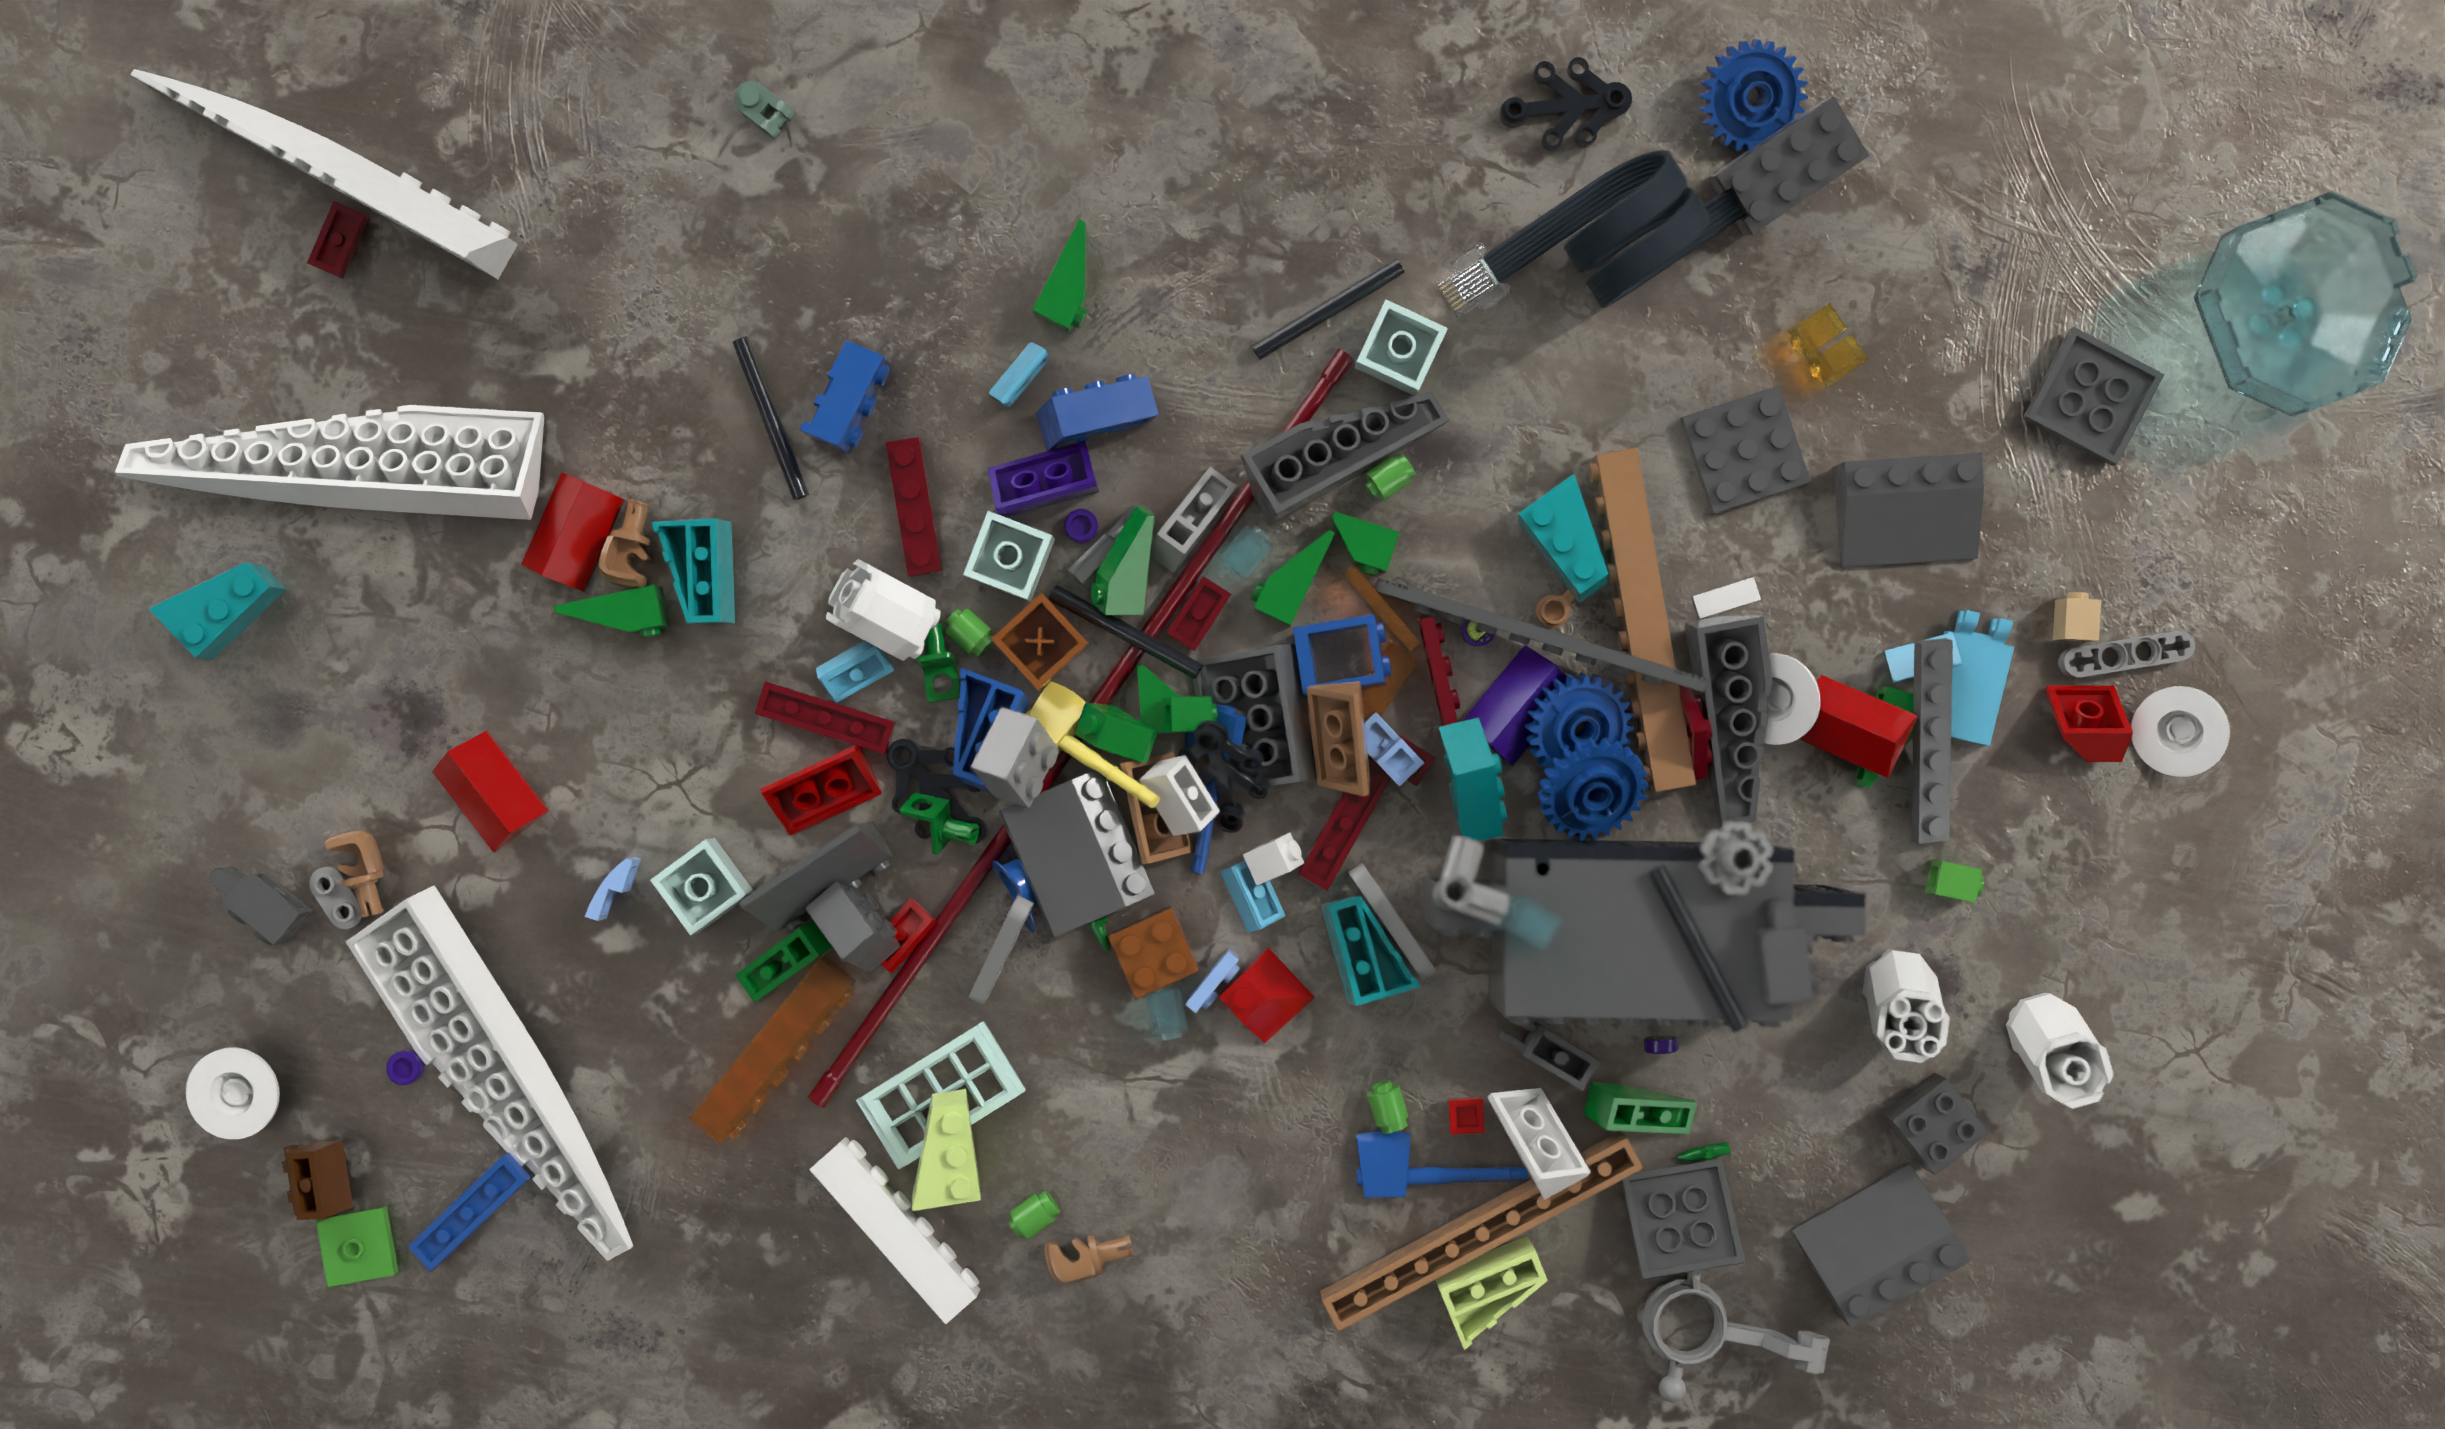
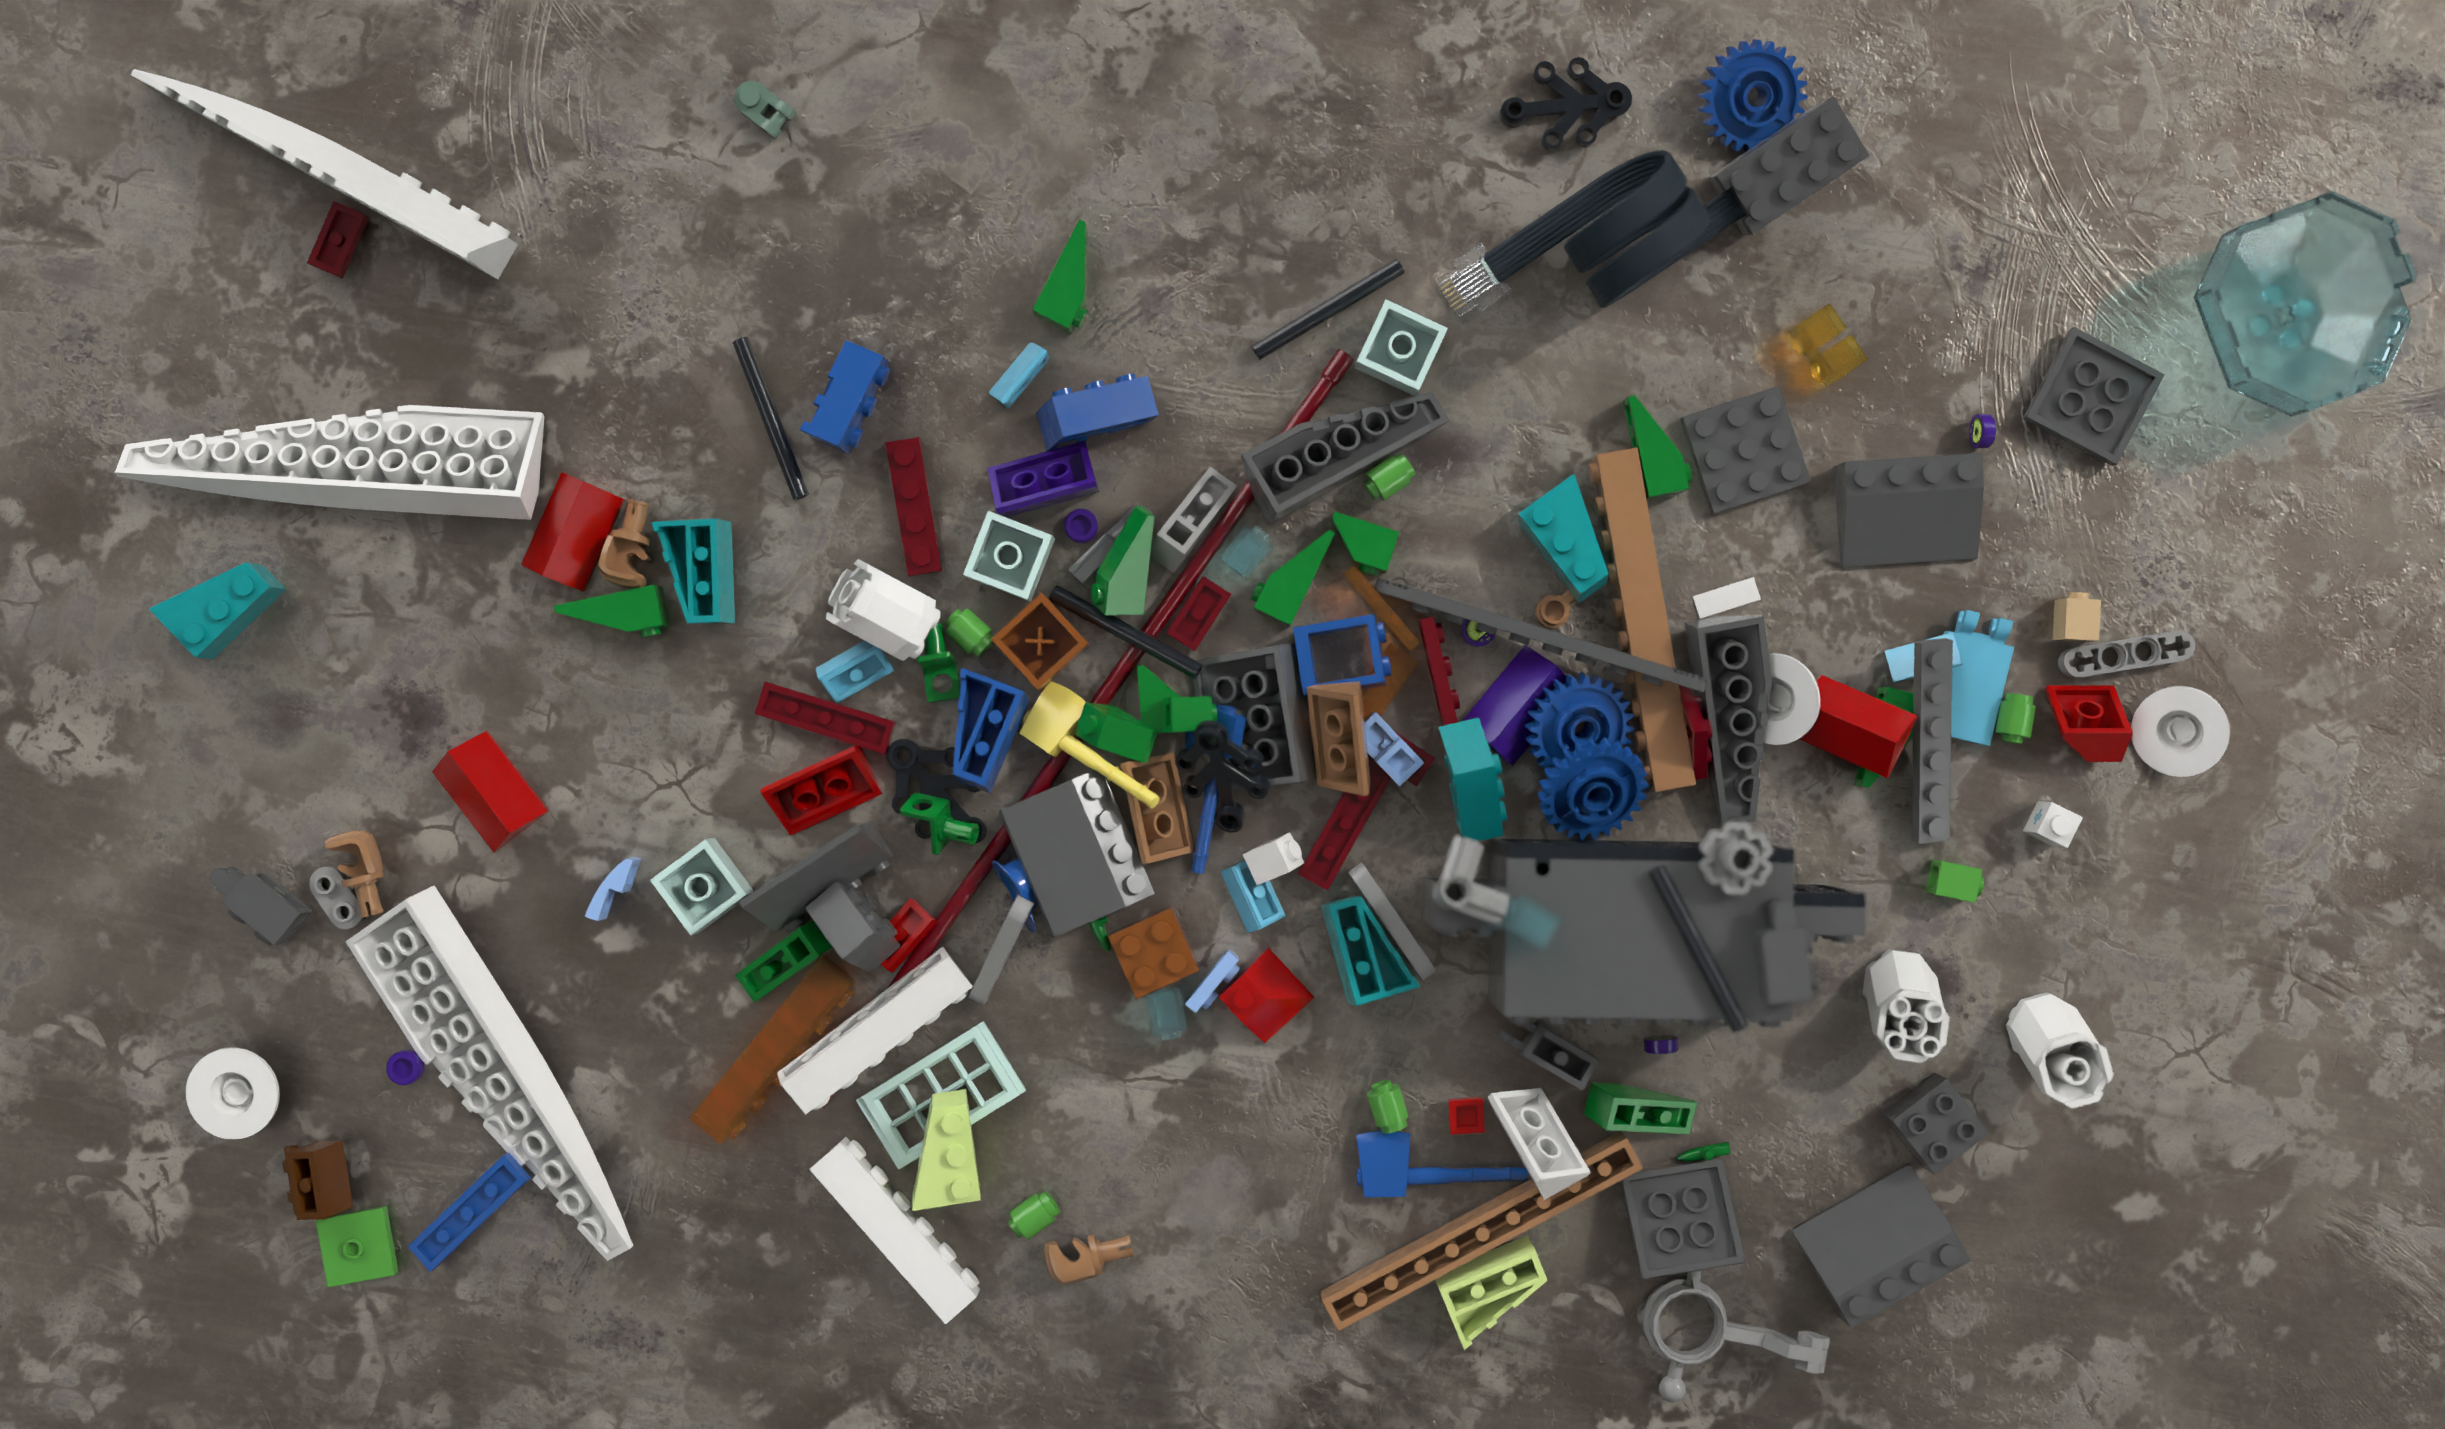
light grey brick [971,707,1059,808] -> none
white brick [1139,755,1220,836] -> none
none -> white brick [777,947,973,1115]
none -> green slope [1622,395,1692,500]
none -> dark purple tile [1969,414,1996,448]
none -> bright green brick [1995,693,2036,744]
none -> white brick [2023,801,2083,848]

